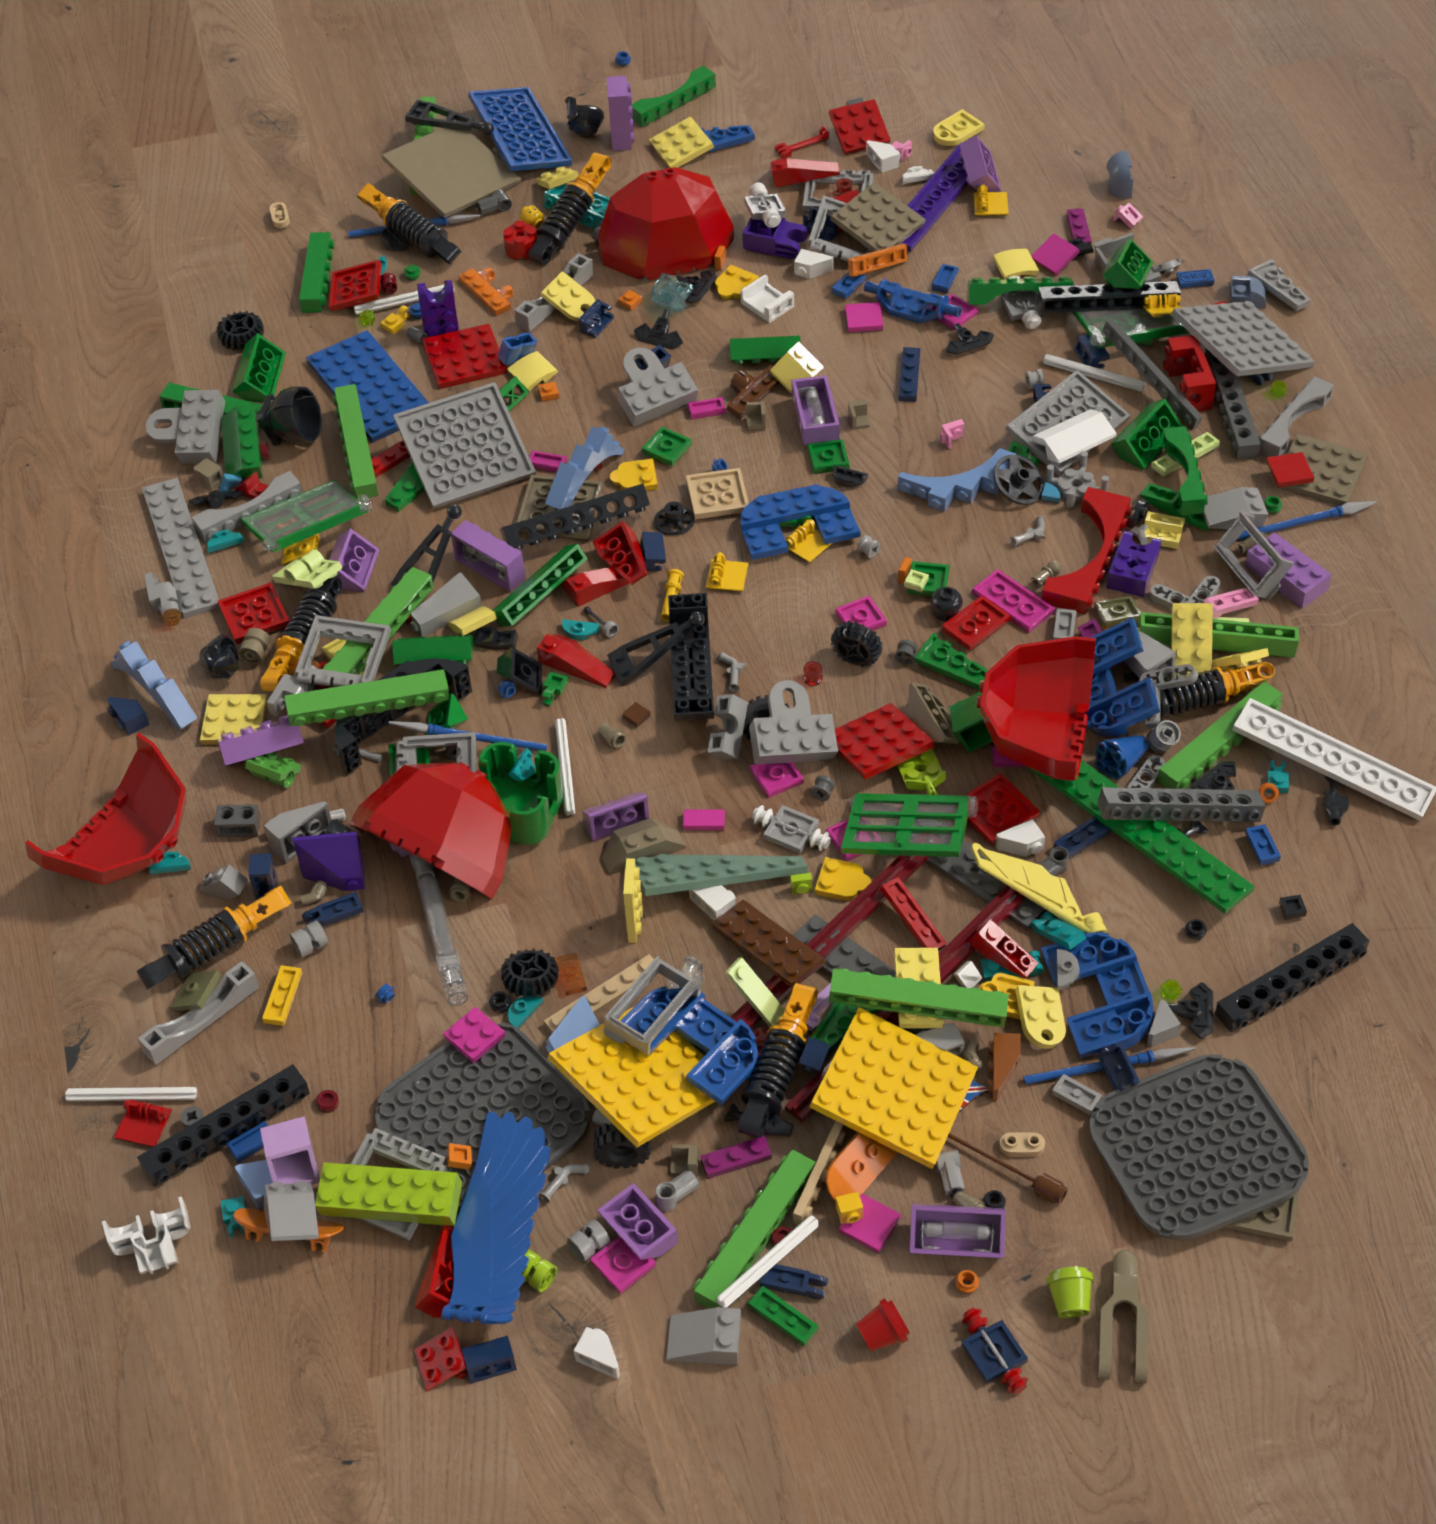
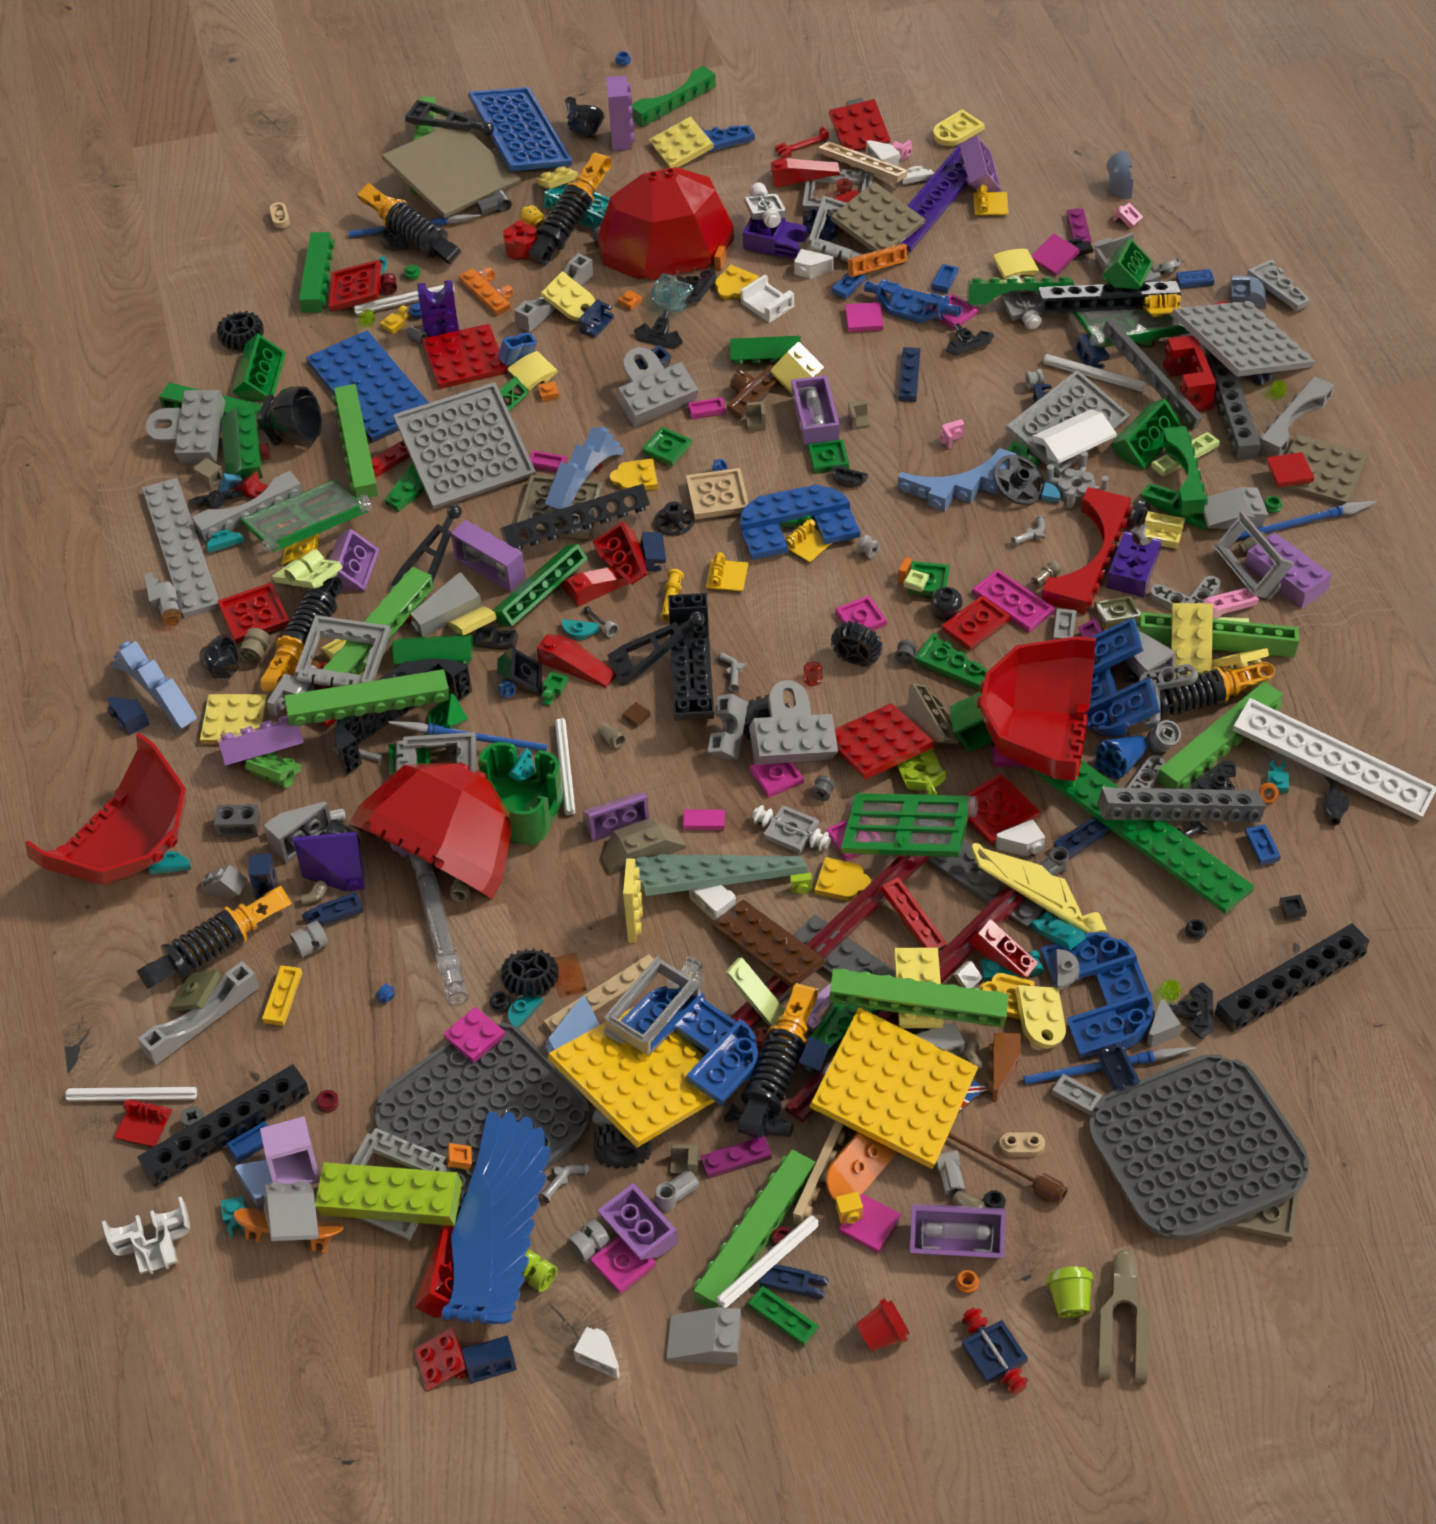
none -> tan plate [818,141,907,182]

